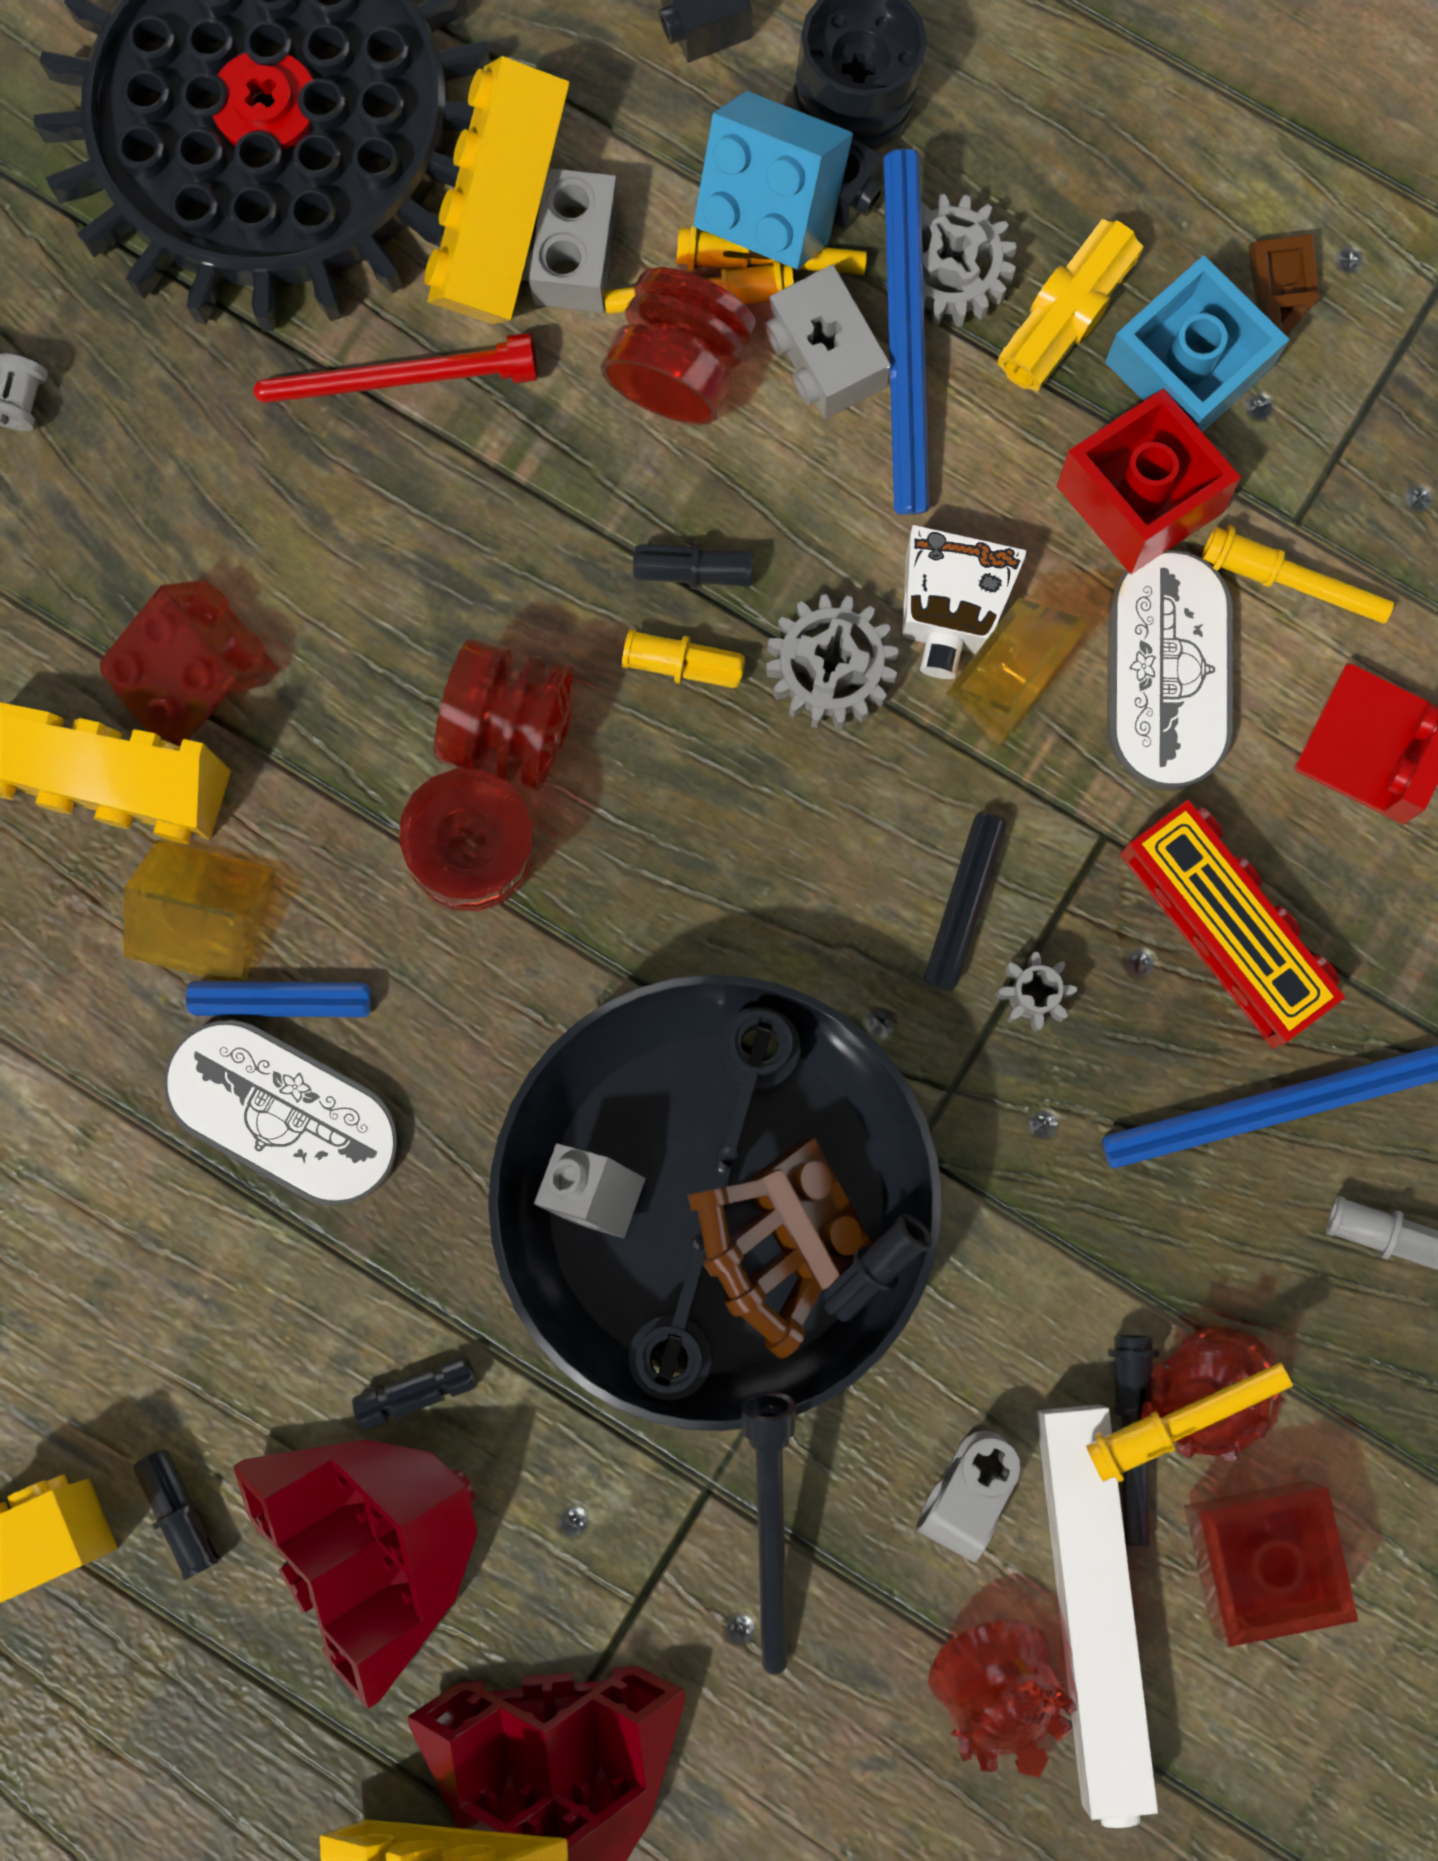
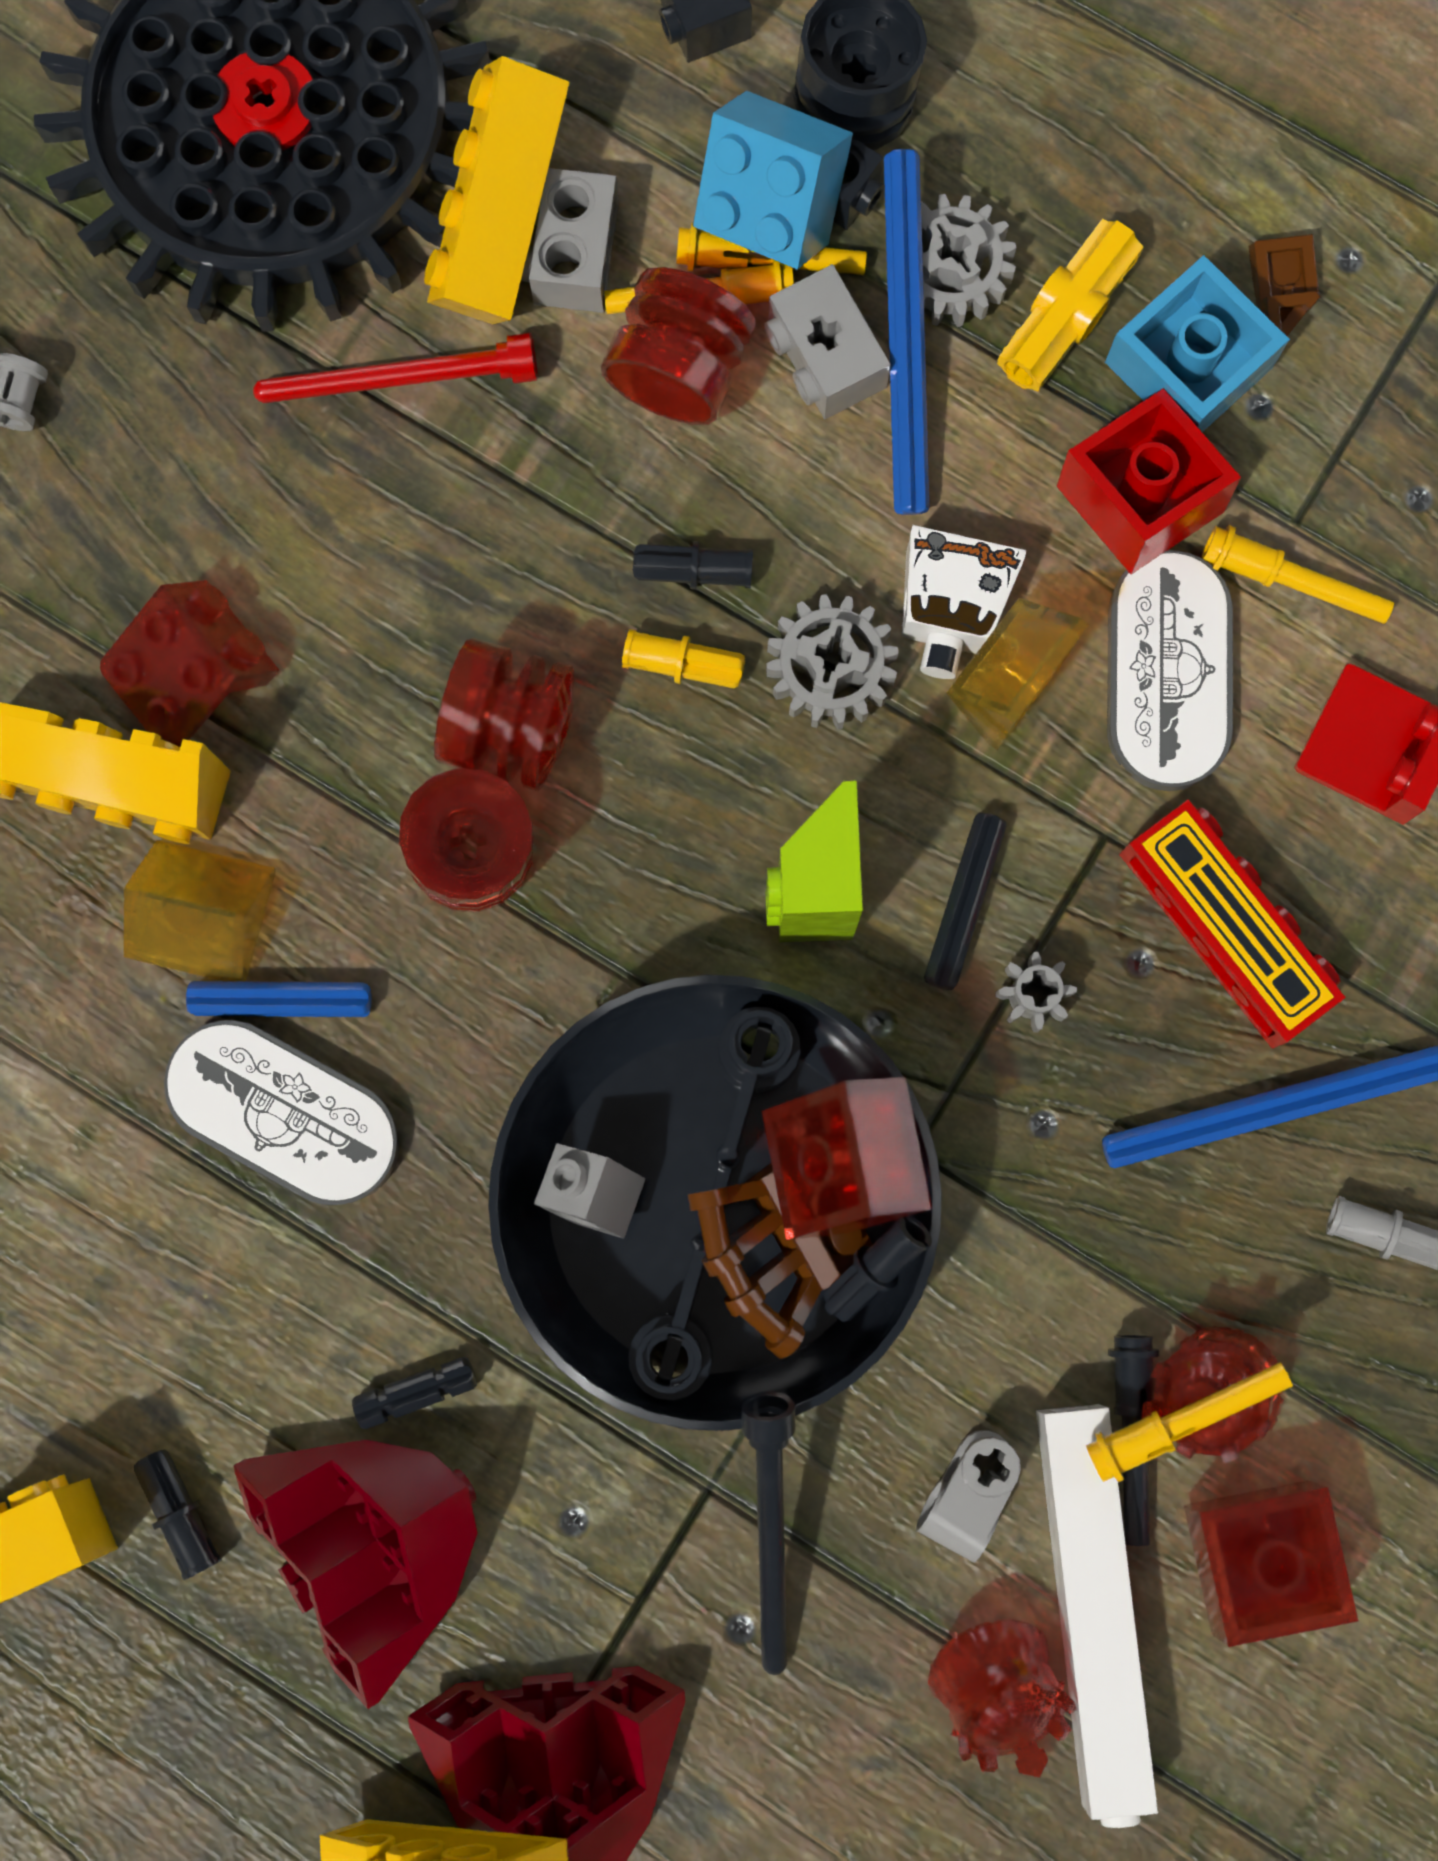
none -> clear red brick [762,1077,932,1240]
none -> lime slope [765,781,863,942]

